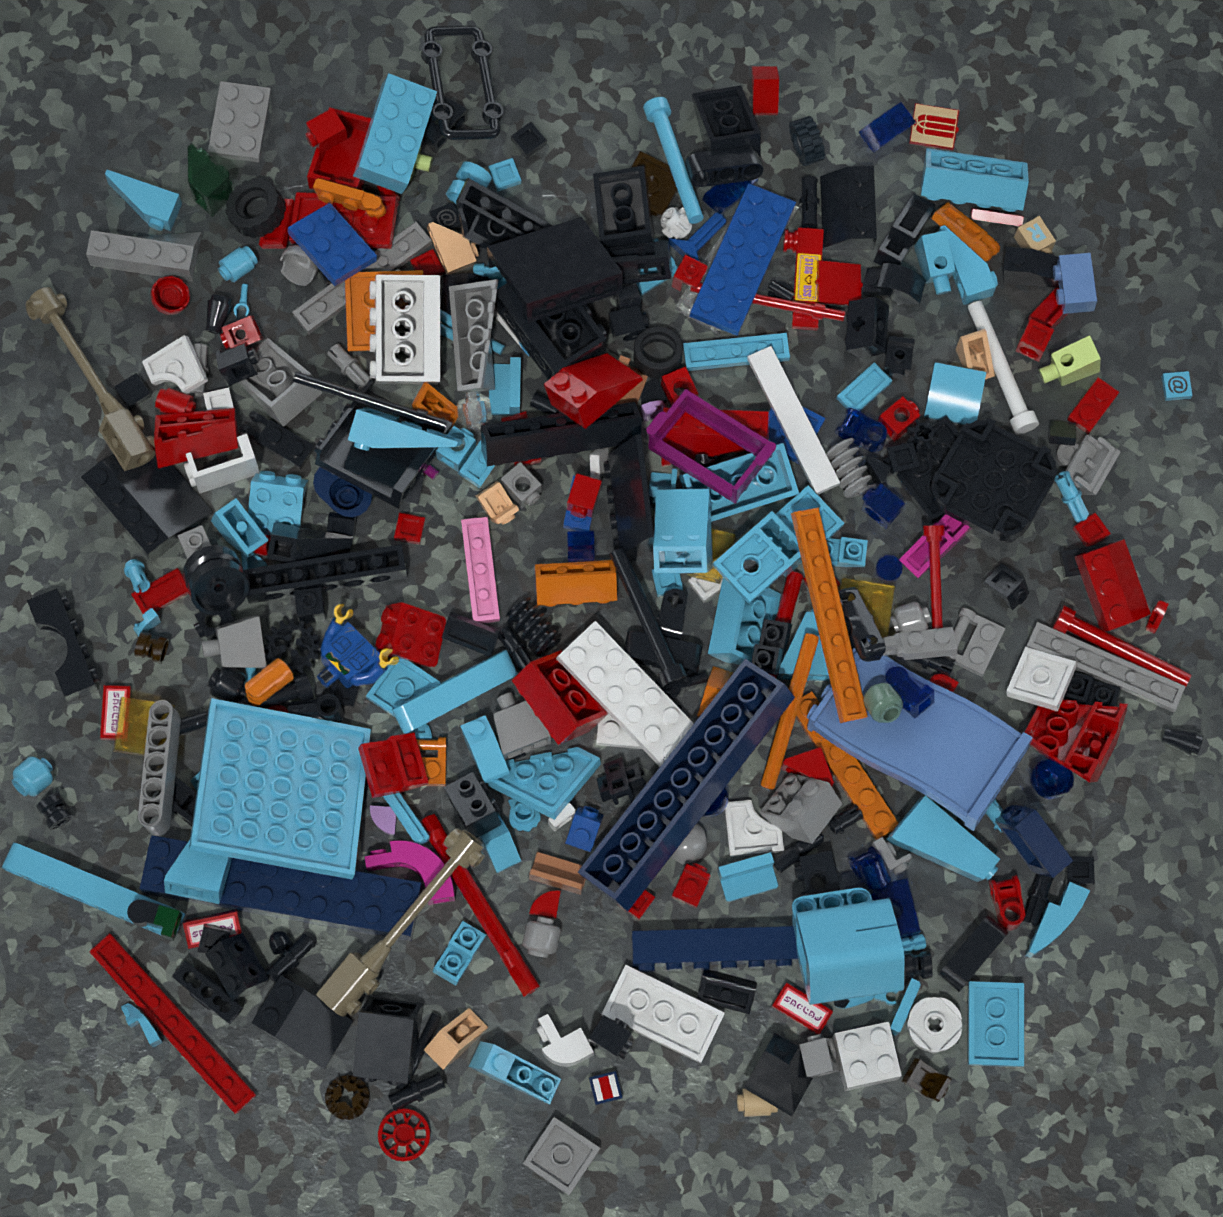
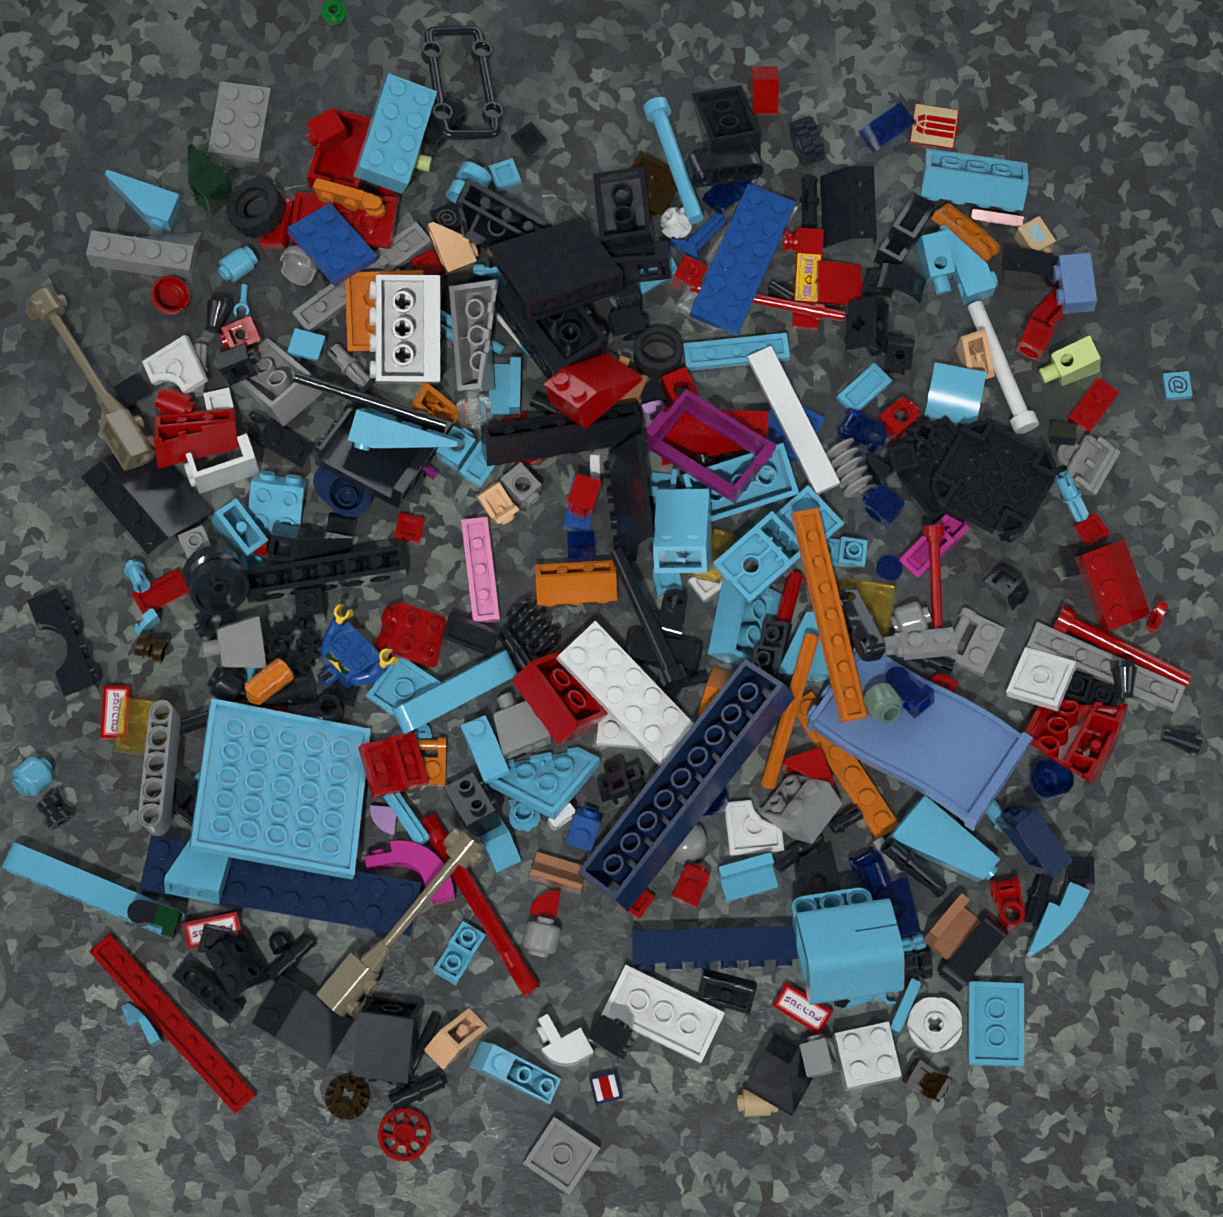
none -> medium azure panel [287,328,327,363]
none -> green plate [321,0,347,25]
none -> black pin [880,838,947,898]
none -> nougat panel [923,893,980,960]
none -> black cone [1111,660,1137,699]

